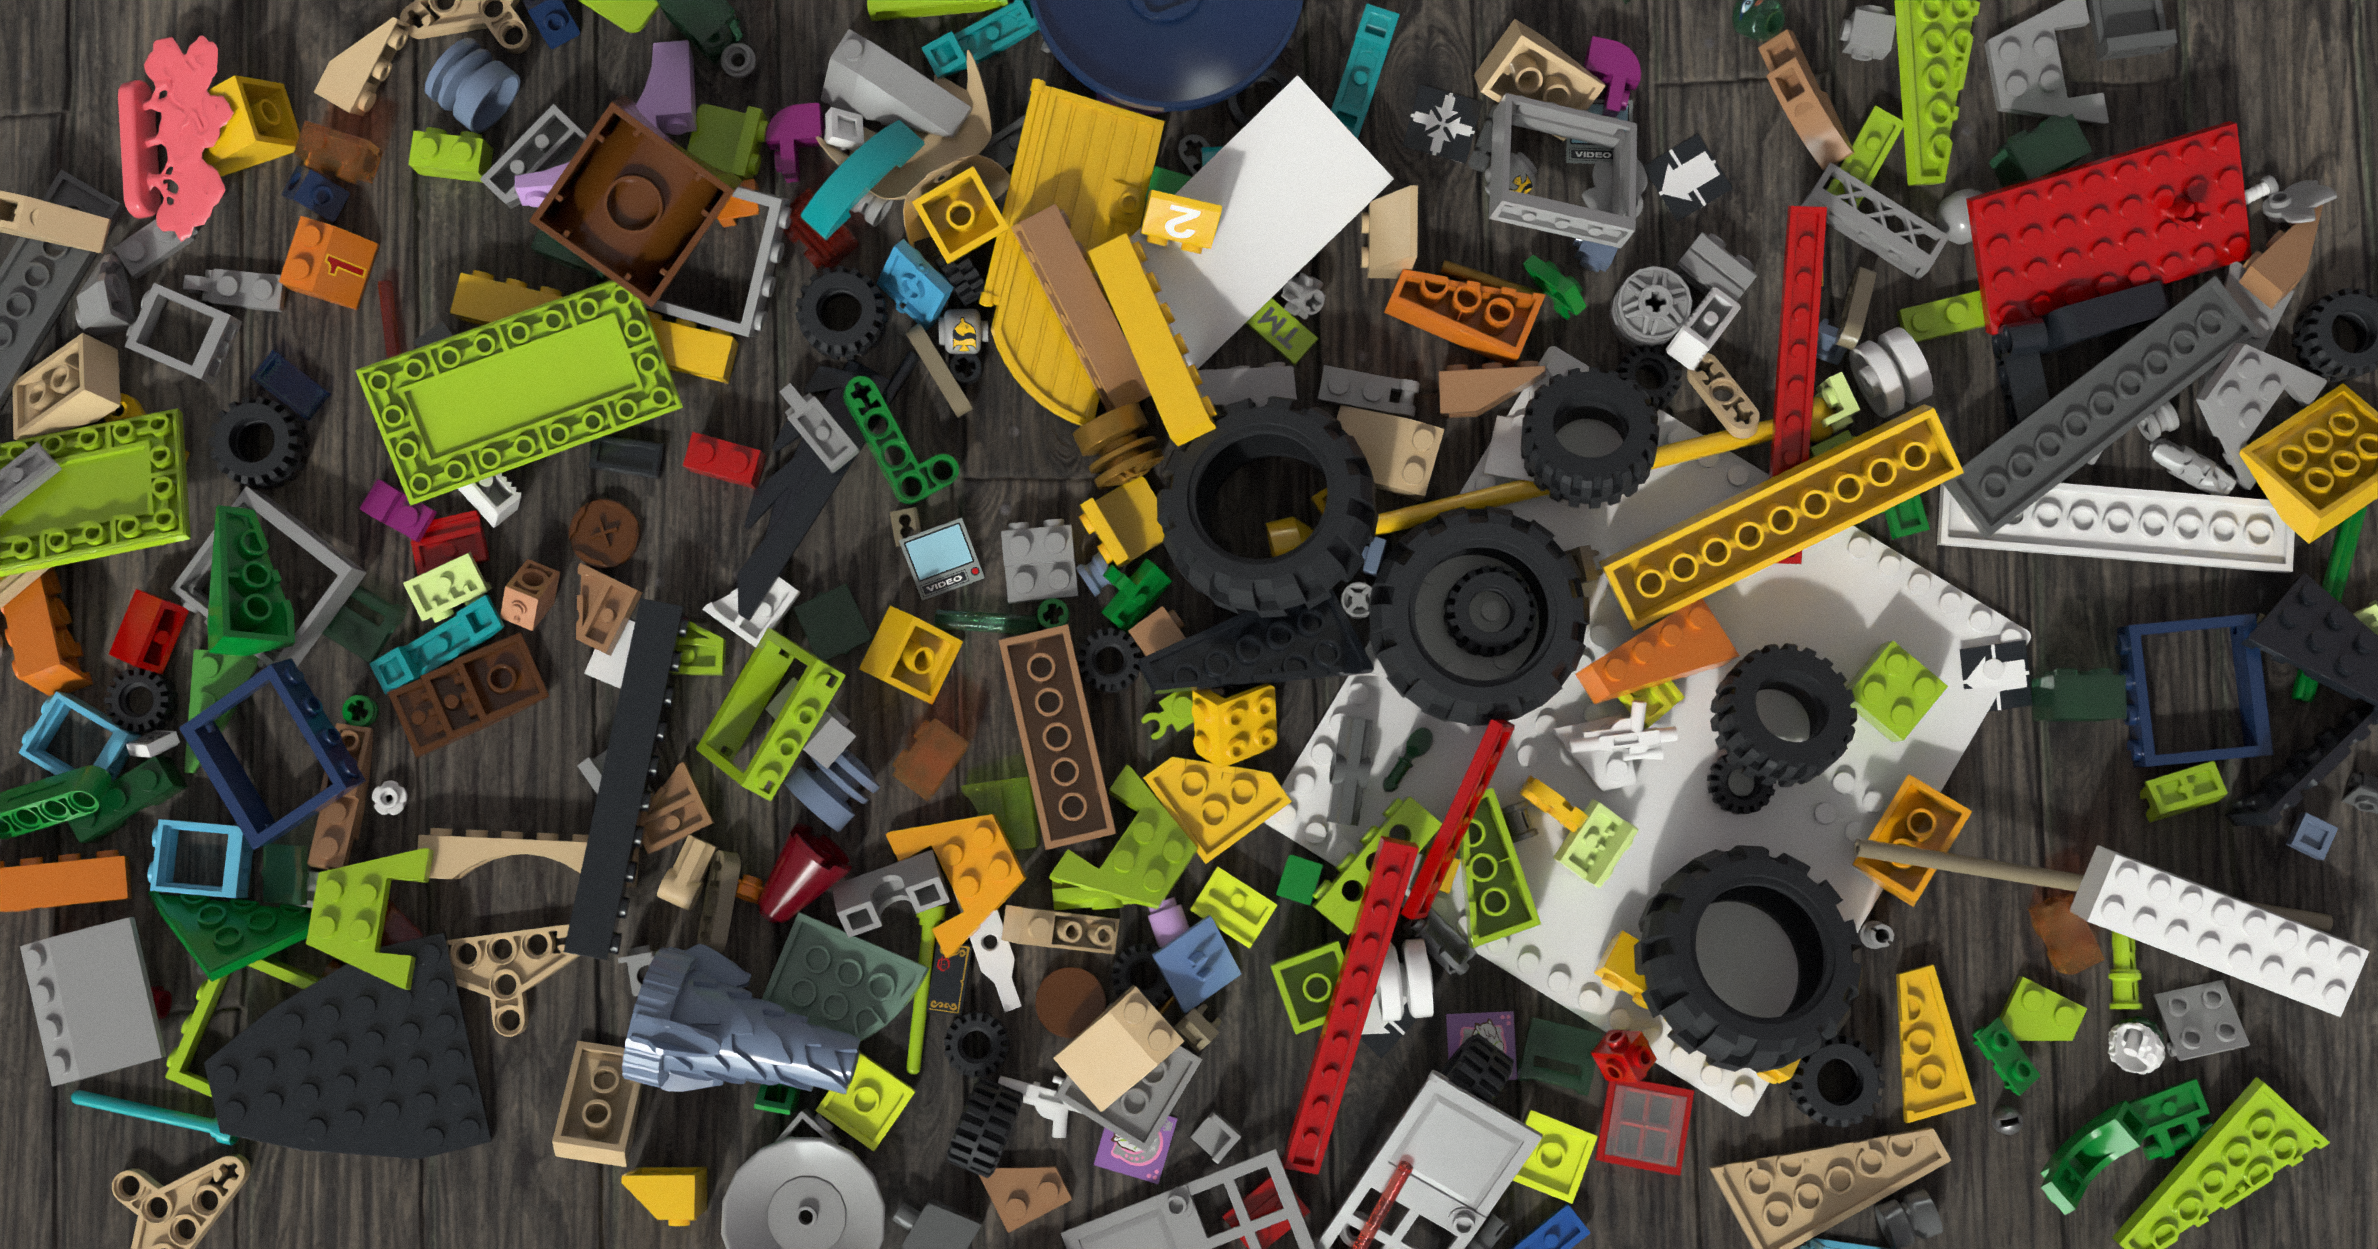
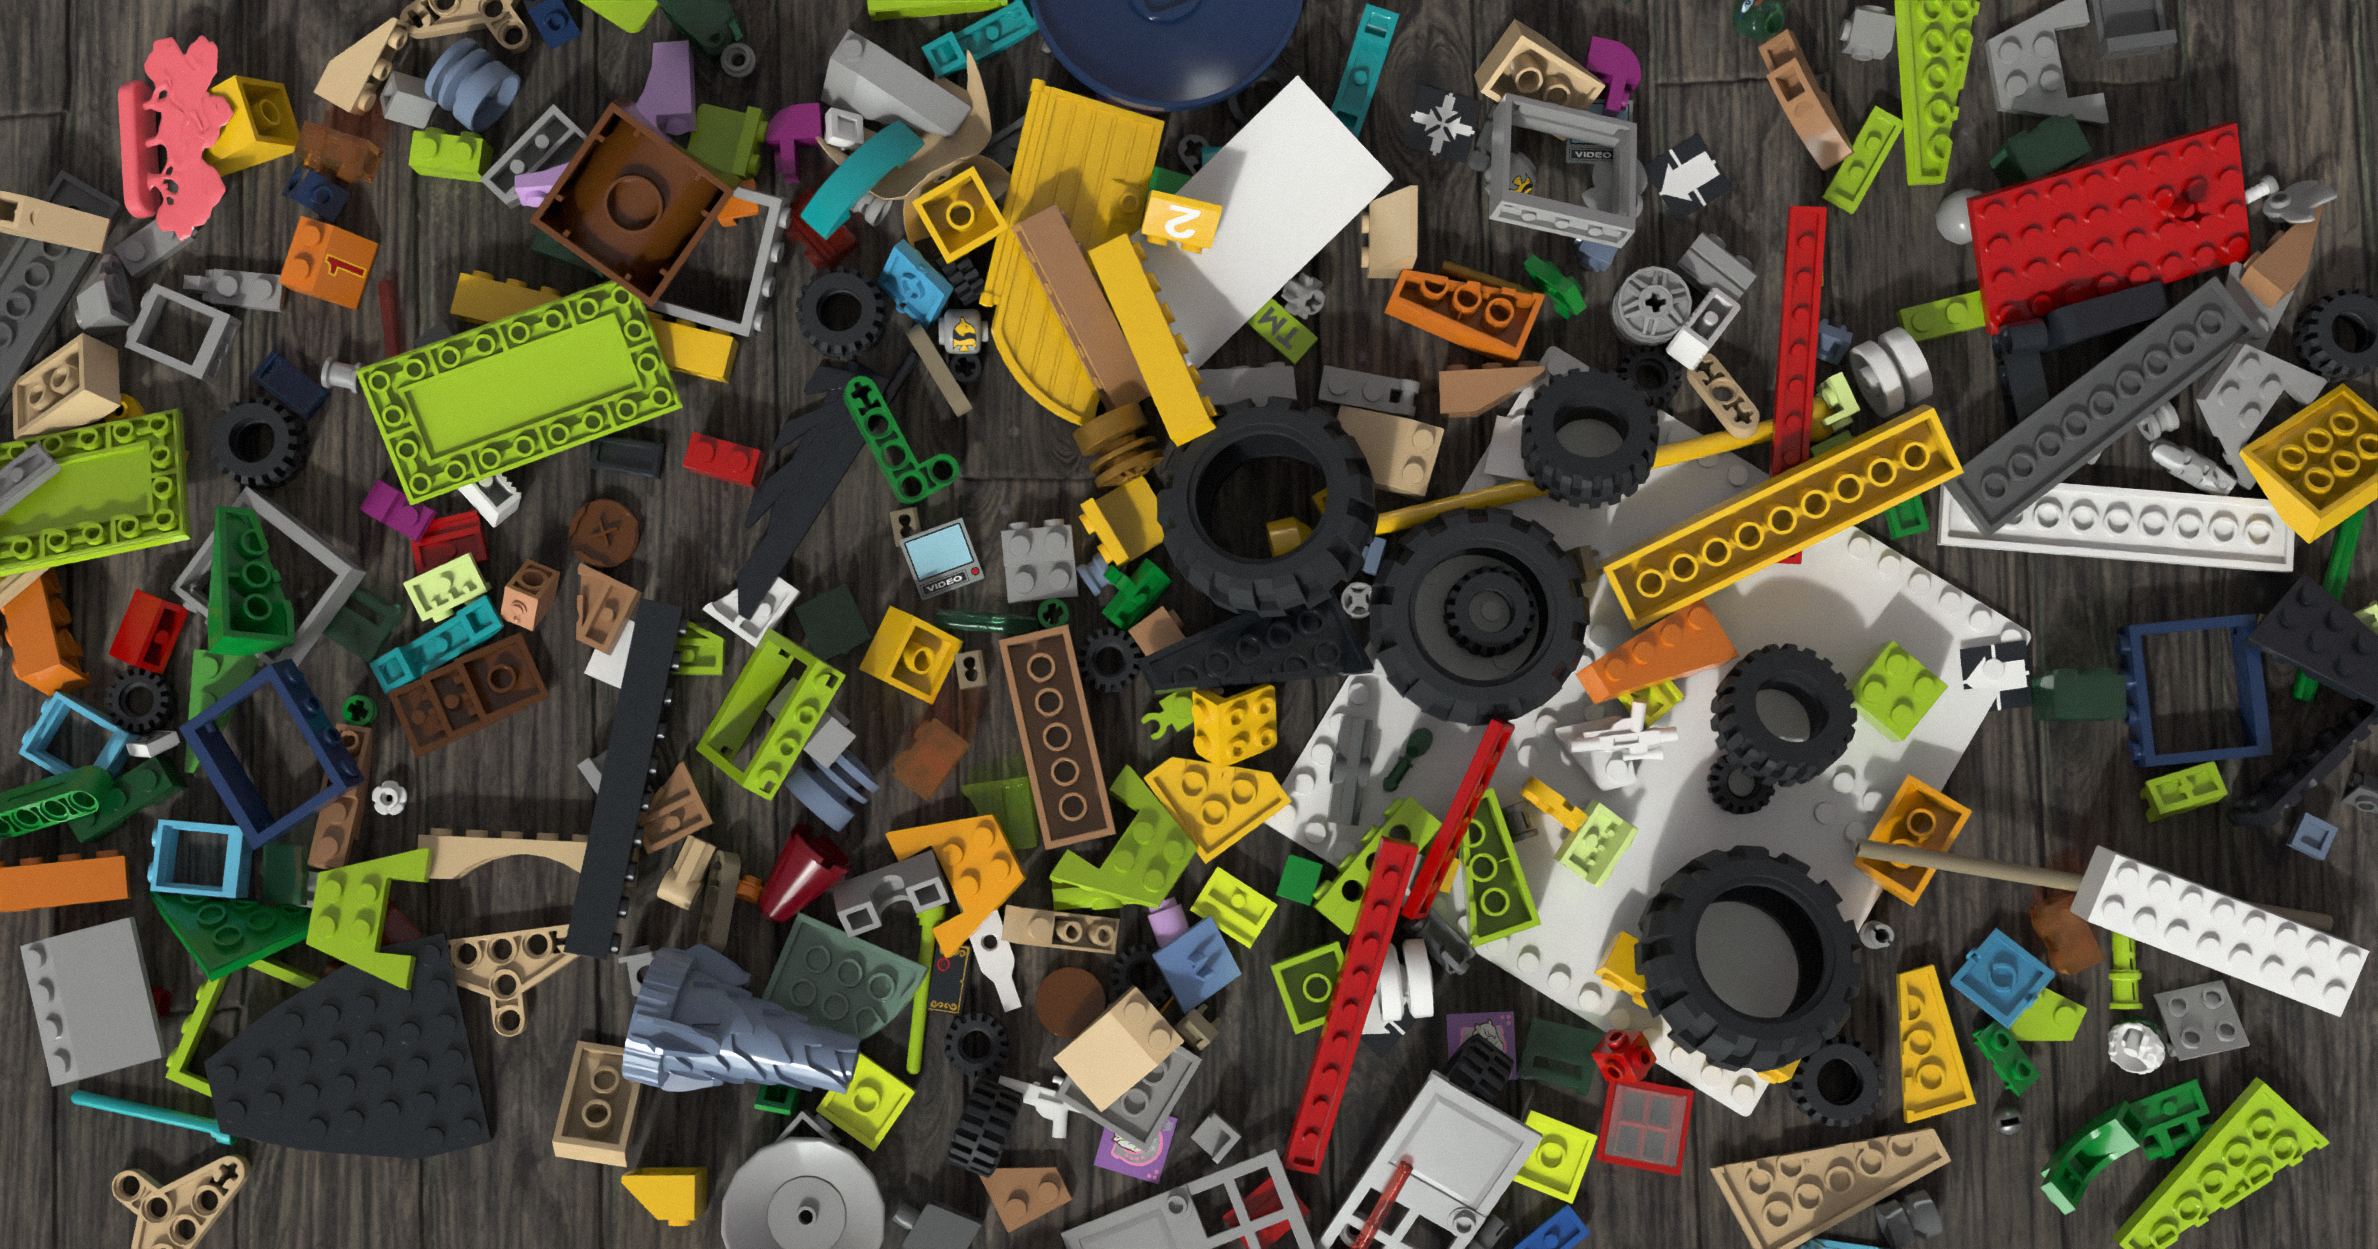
light grey hinge [779,383,860,473] -> none
light grey fence [1801,162,1950,280] -> none
dark tan beam [1835,266,1877,350] -> none
none -> light grey bush [321,356,366,394]
none -> light grey panel [379,70,438,129]
none -> dark tan piece [954,650,988,690]
none -> dark azure plate [1950,928,2055,1030]

